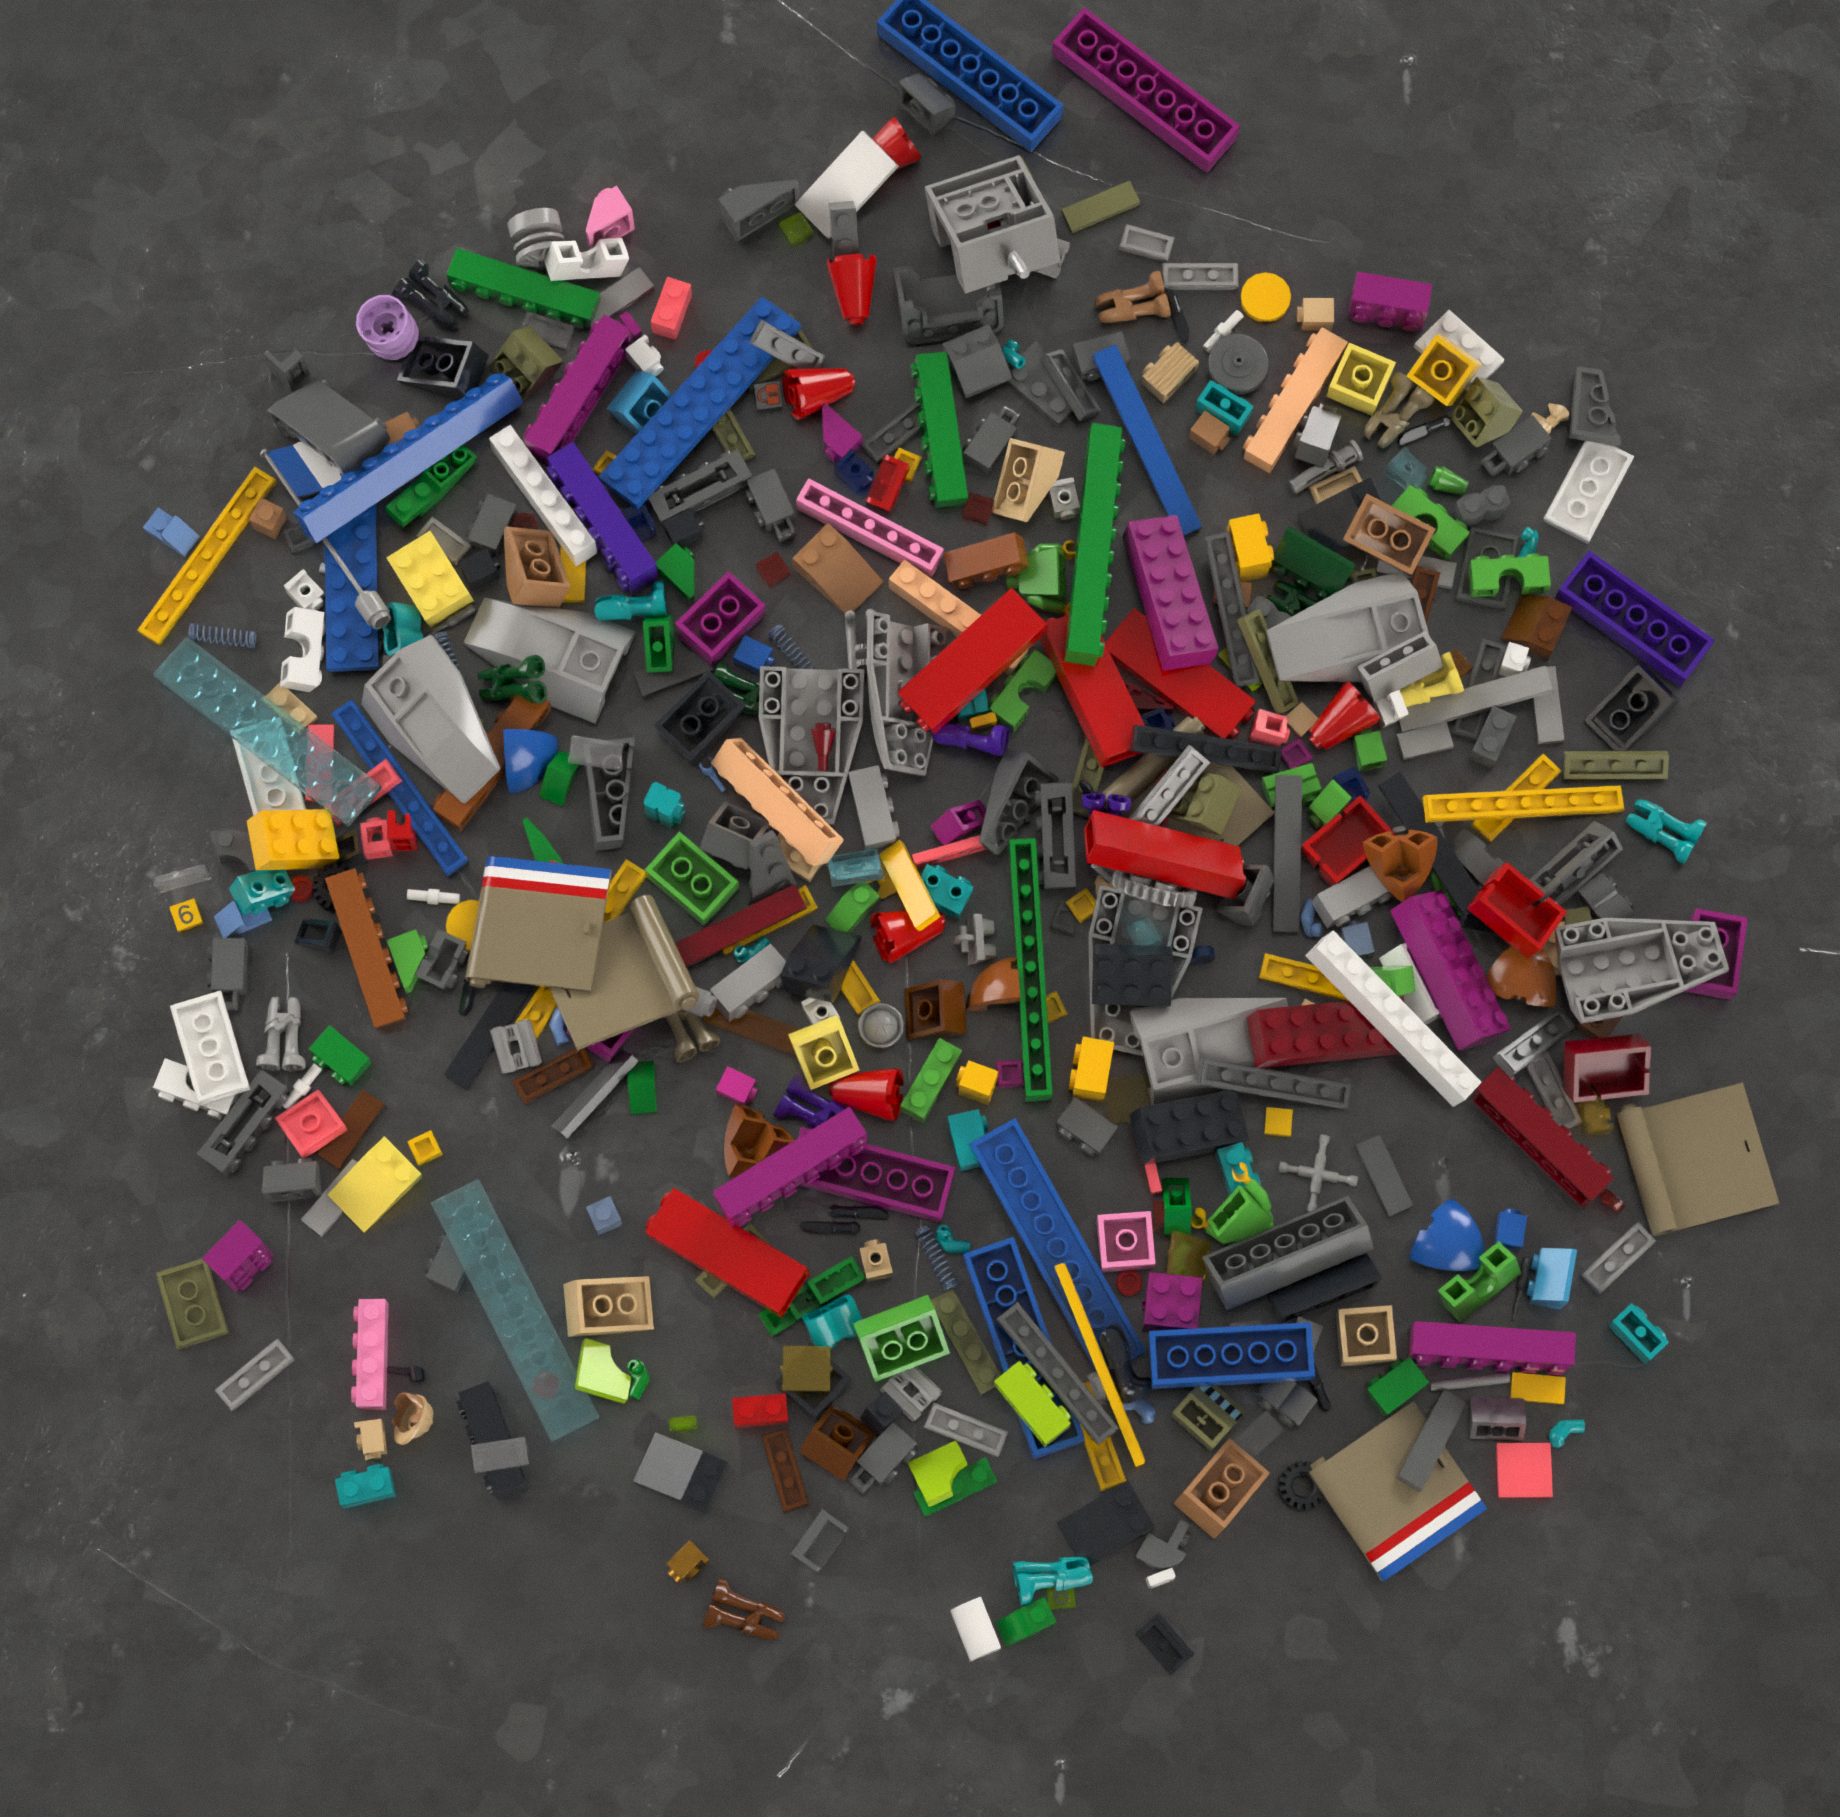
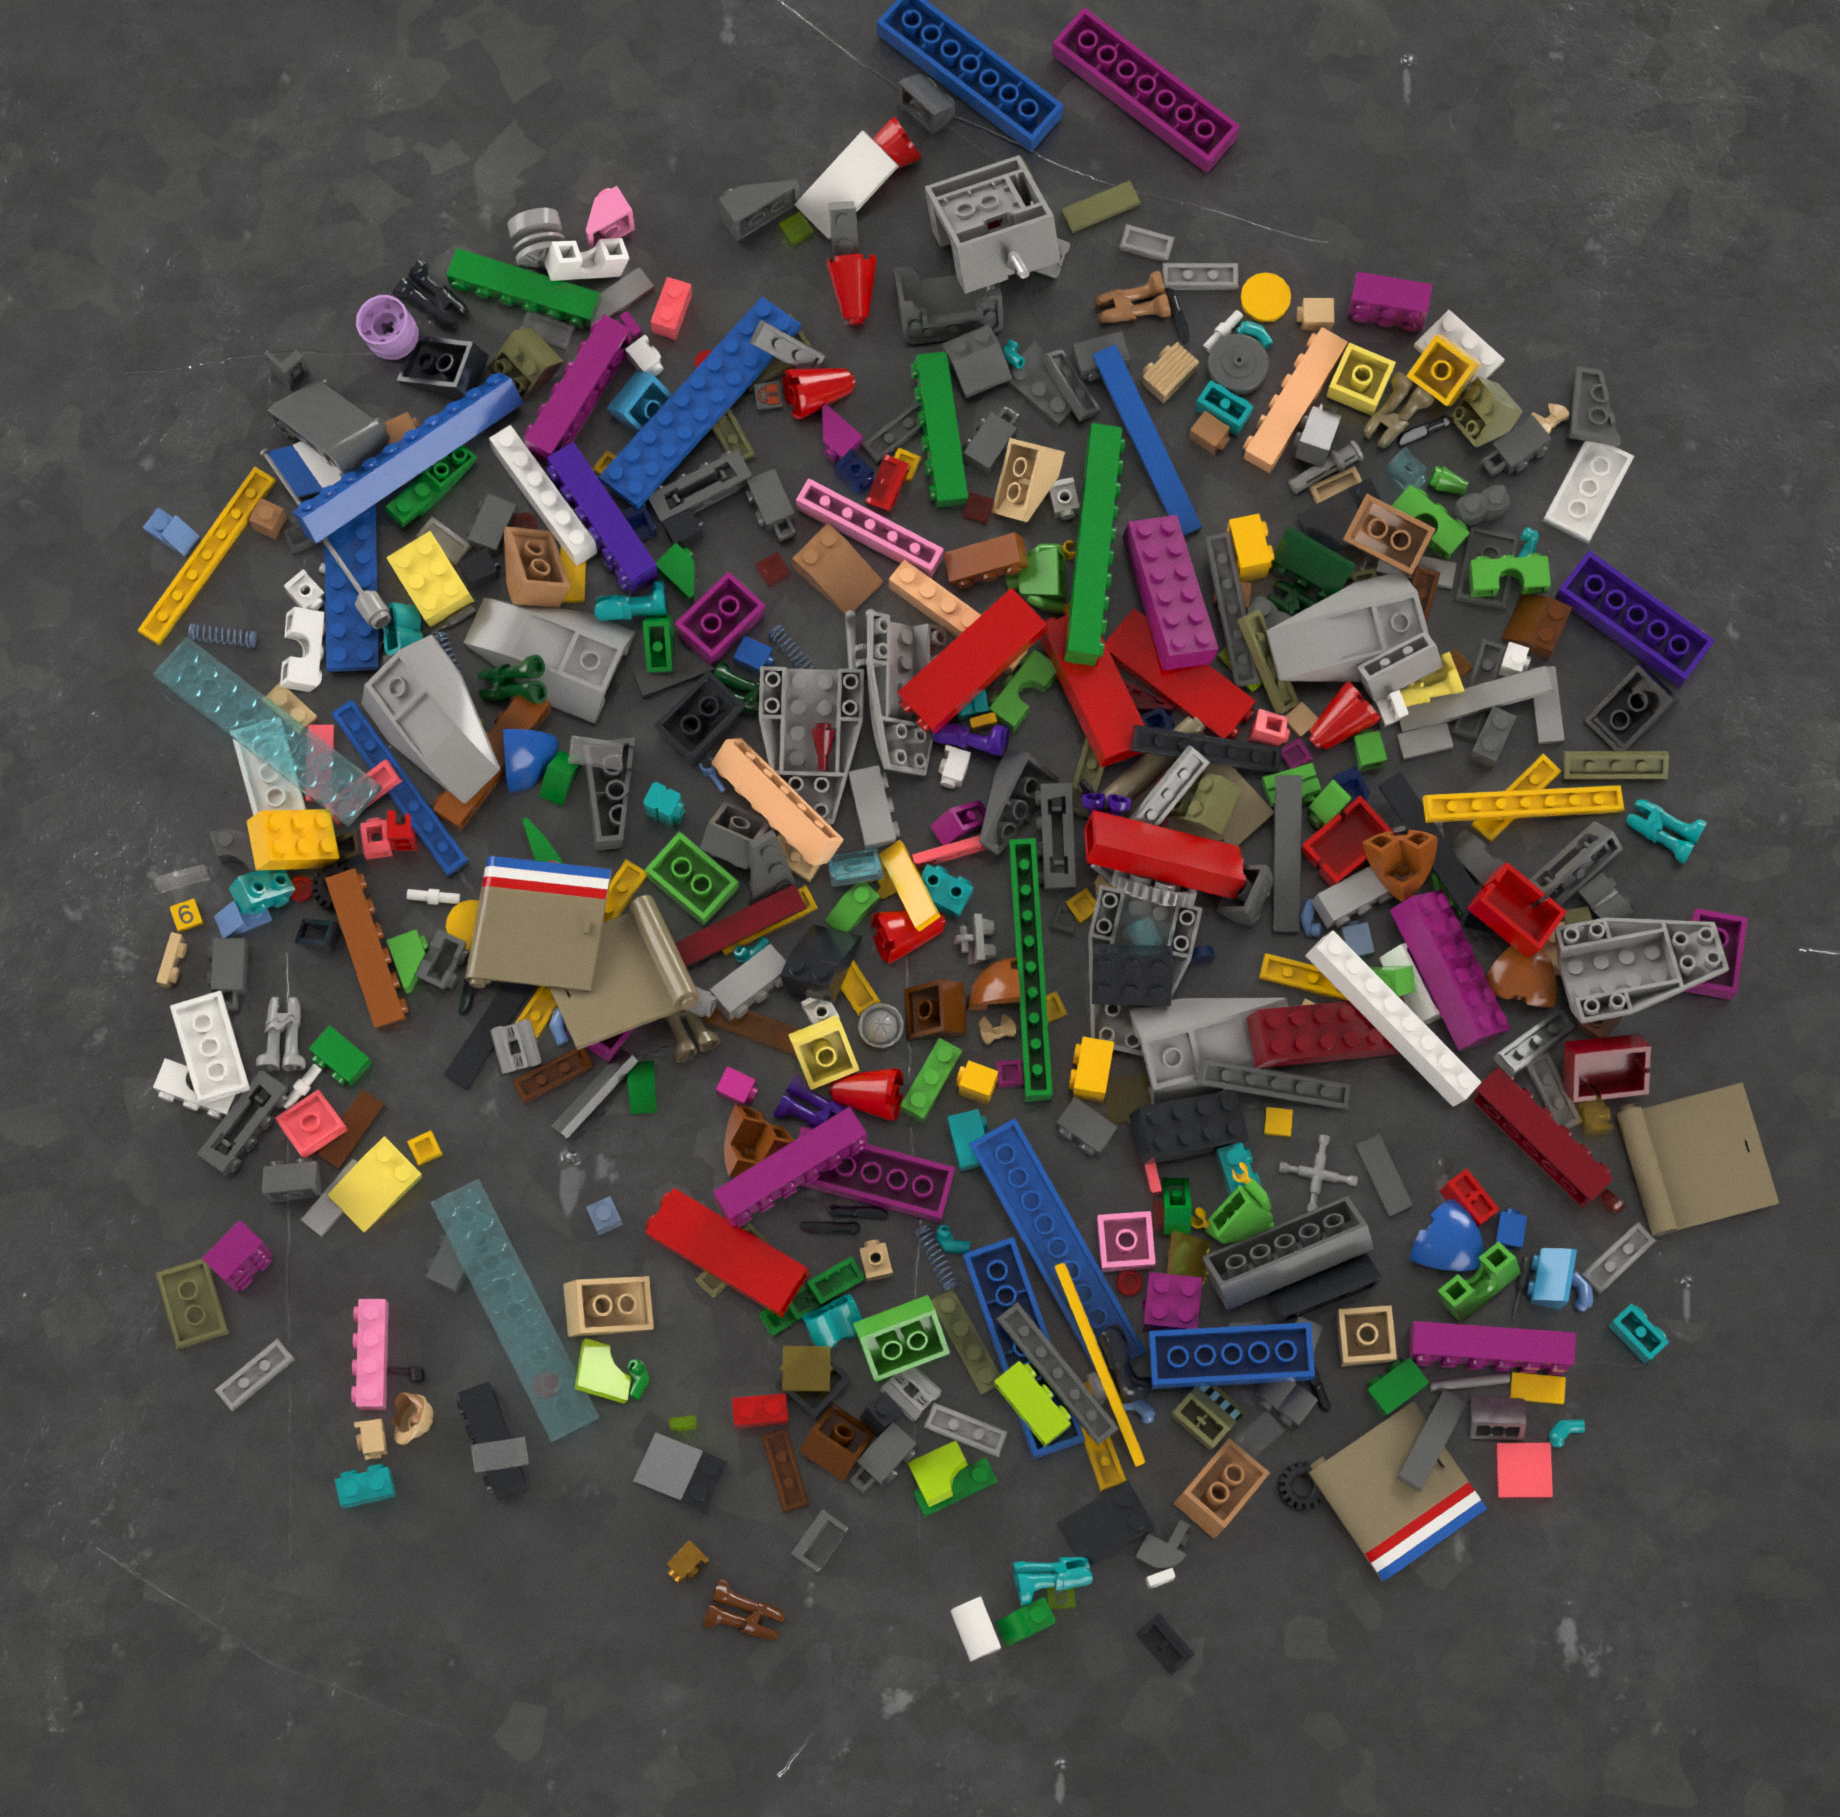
none -> tan plate [156,932,187,990]
none -> white brick [938,745,971,789]
none -> tan piece [978,1014,1017,1044]
none -> teal arm [1237,321,1274,349]
none -> red hinge [1439,1168,1500,1228]
none -> medium blue arm [1571,1271,1594,1312]

